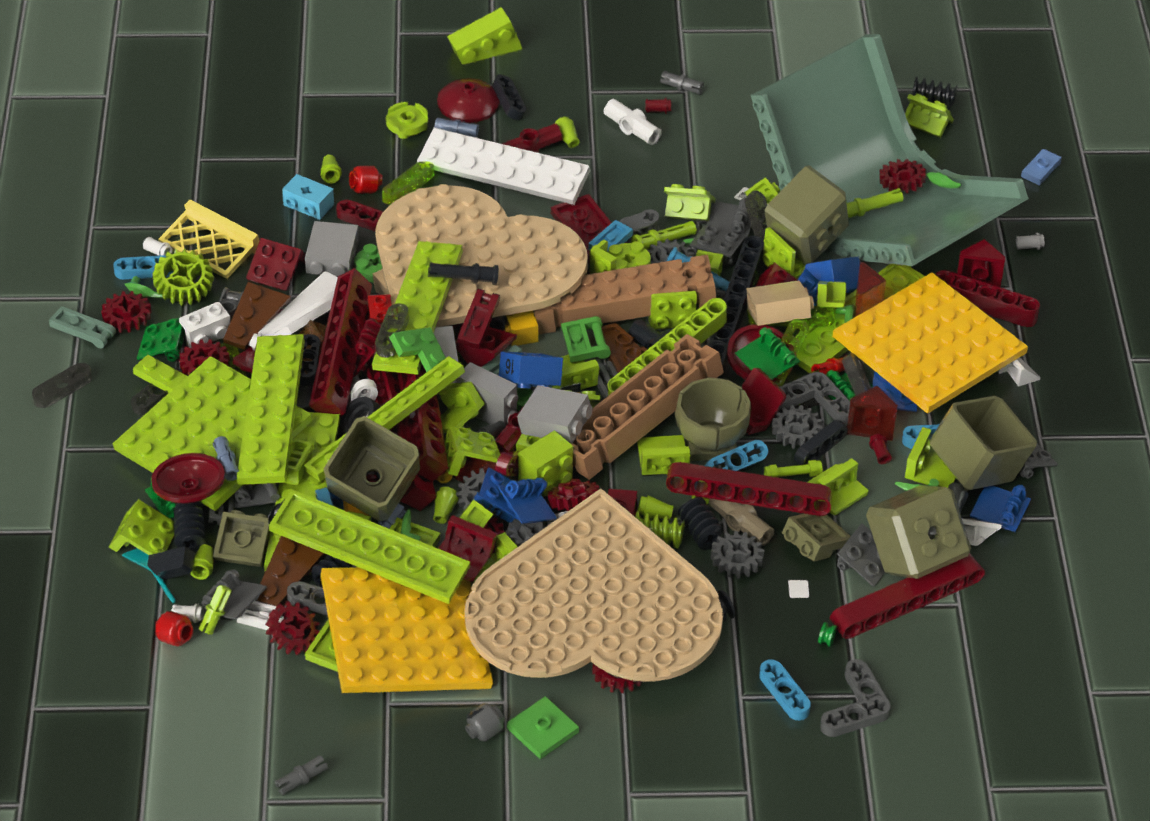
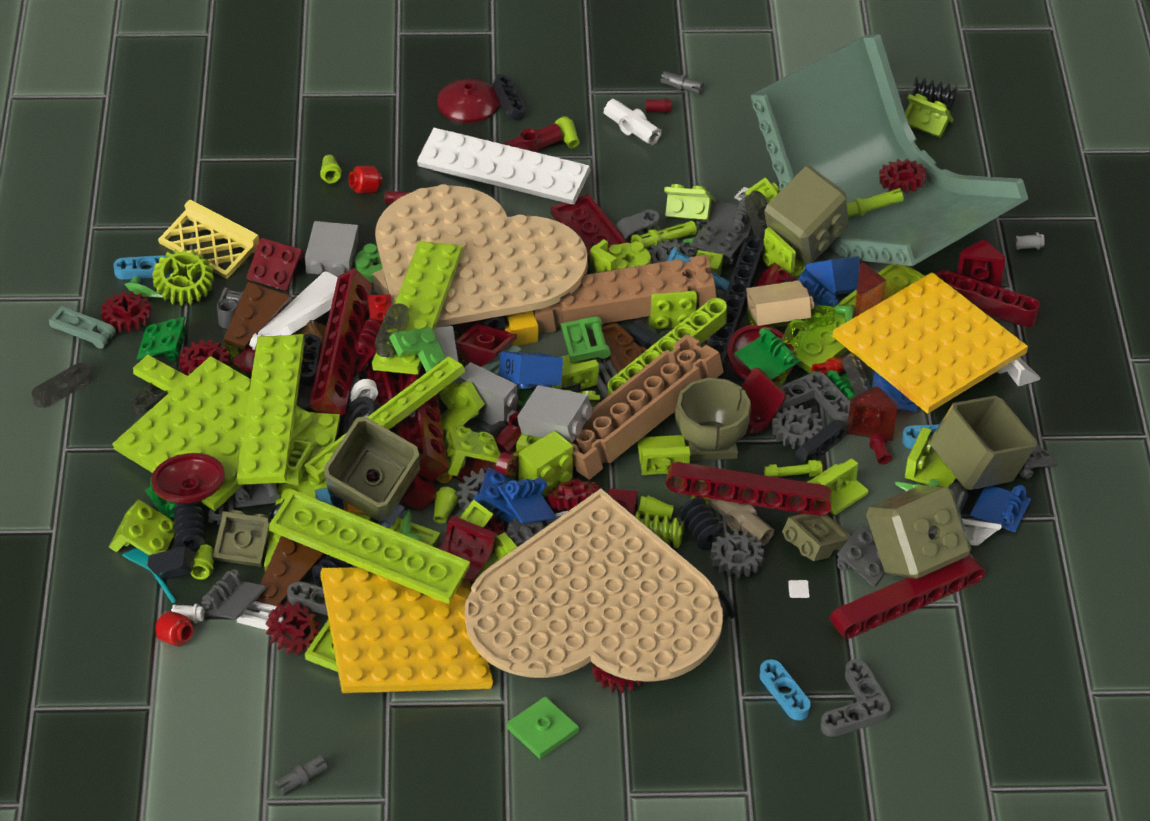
white pin [143,237,172,256] -> none
white bracket [179,302,230,348] -> none
lime axle [198,585,232,635] -> none
sand blue pin [213,436,239,481] -> none
medium azure brick [282,174,334,220] -> none
dark red beam [336,200,383,232] -> none
clear neon green beam [382,161,434,204] -> none
lime plate [386,102,428,139] -> none
black pin [428,262,499,285] -> none
sand blue pin [435,118,479,138] -> none
lime wedge [447,7,522,65] -> none
dark red plate [457,289,500,349] -> none
dark grey head [465,703,505,742] -> none
dark azure plate [588,220,633,251] -> none
dark azure beam [705,440,768,471] -> none
lime panel [817,281,846,308] -> none
green bush [818,622,837,647] -> none
bright green bar [926,172,961,188] -> none
medium blue plate [1021,149,1062,185] -> none

